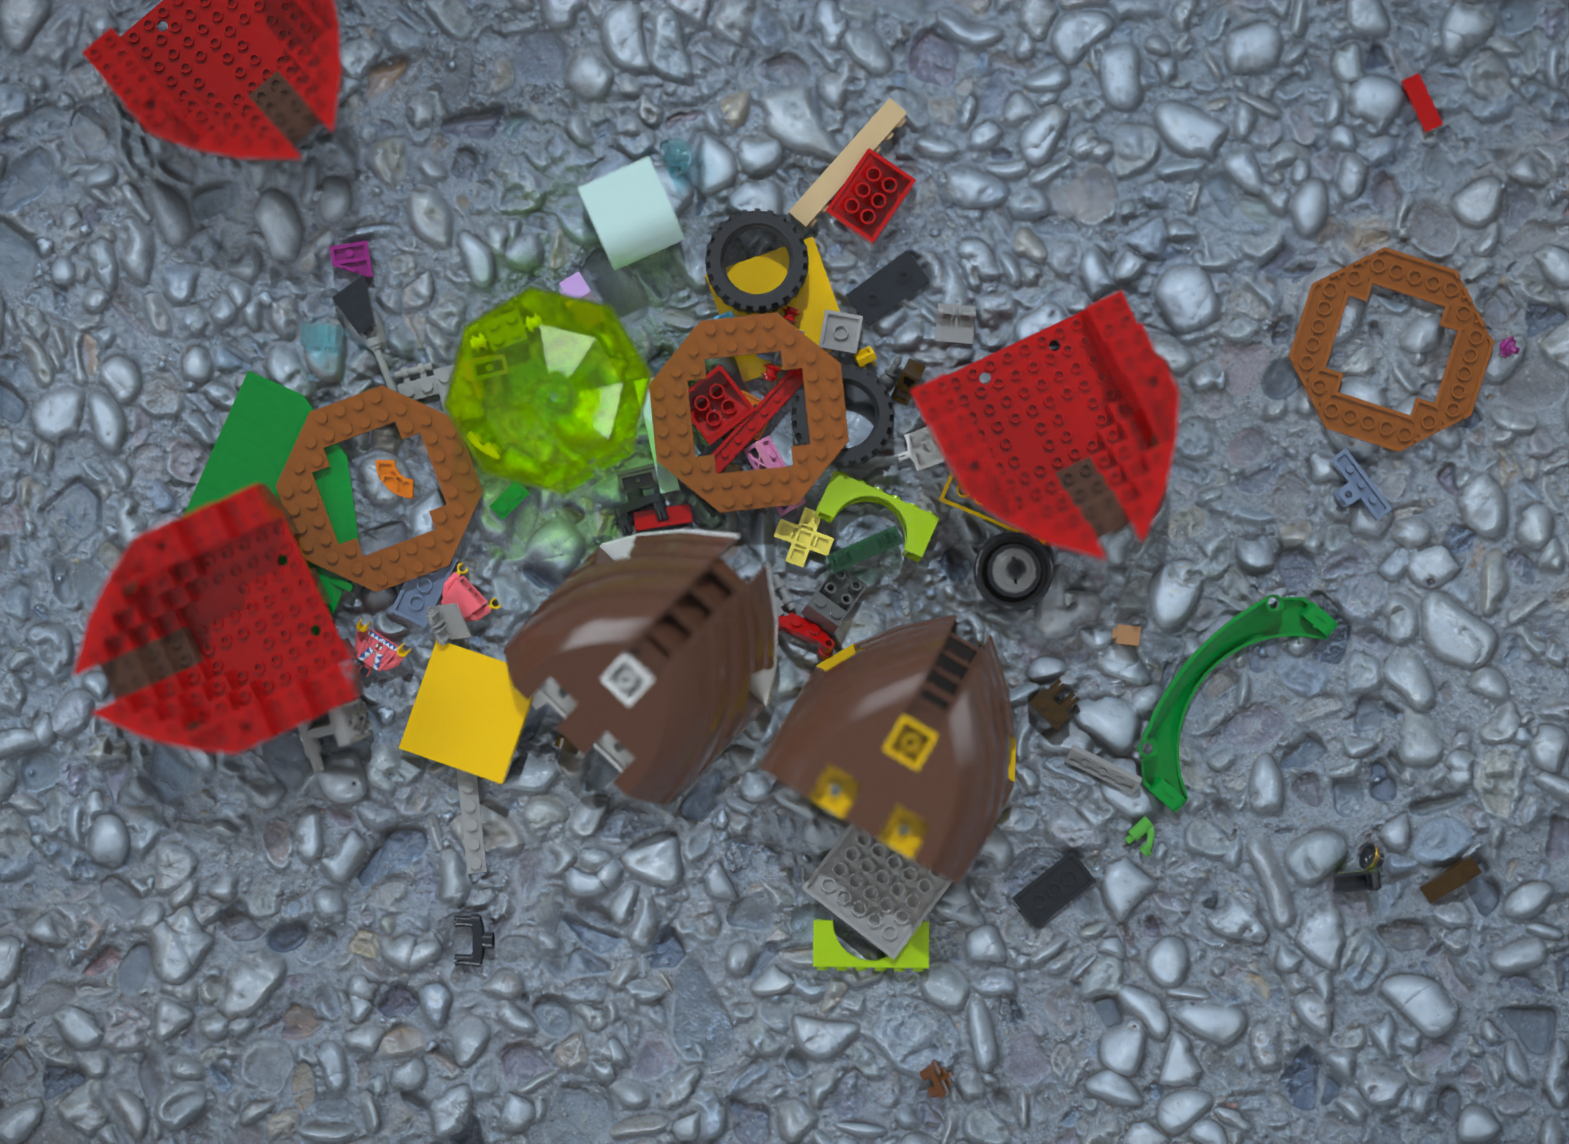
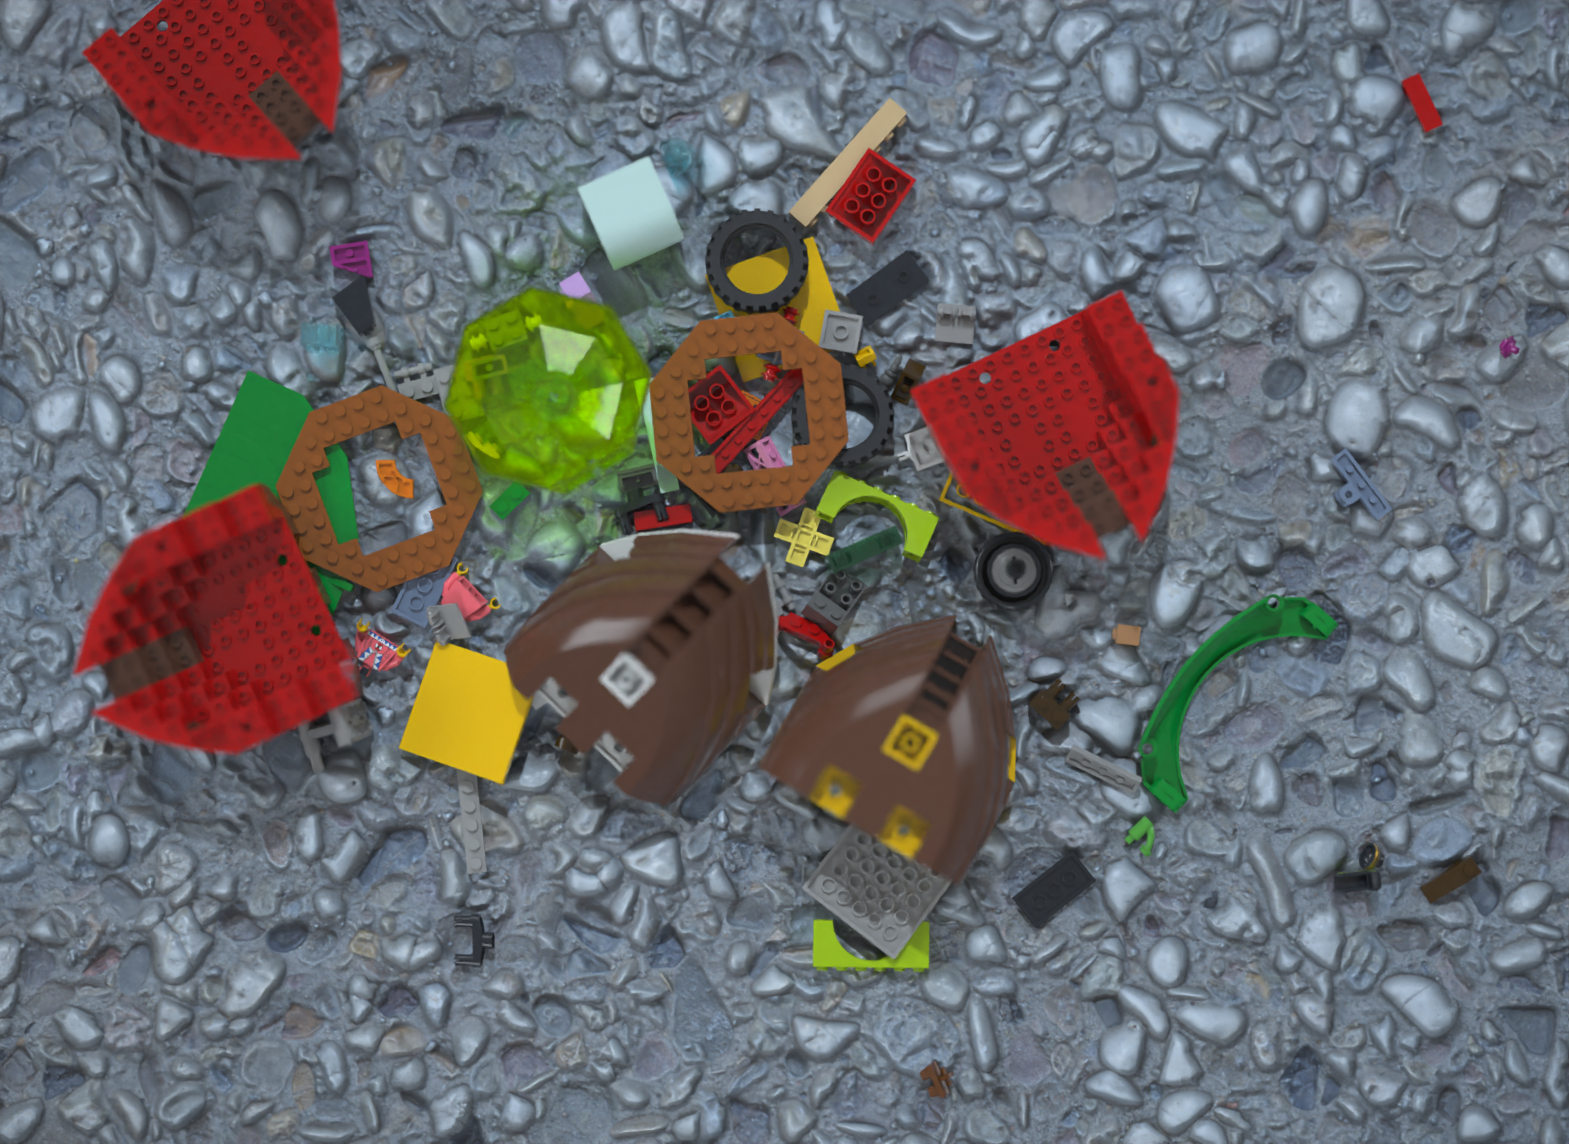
dark orange plate [1288,247,1495,452] -> none

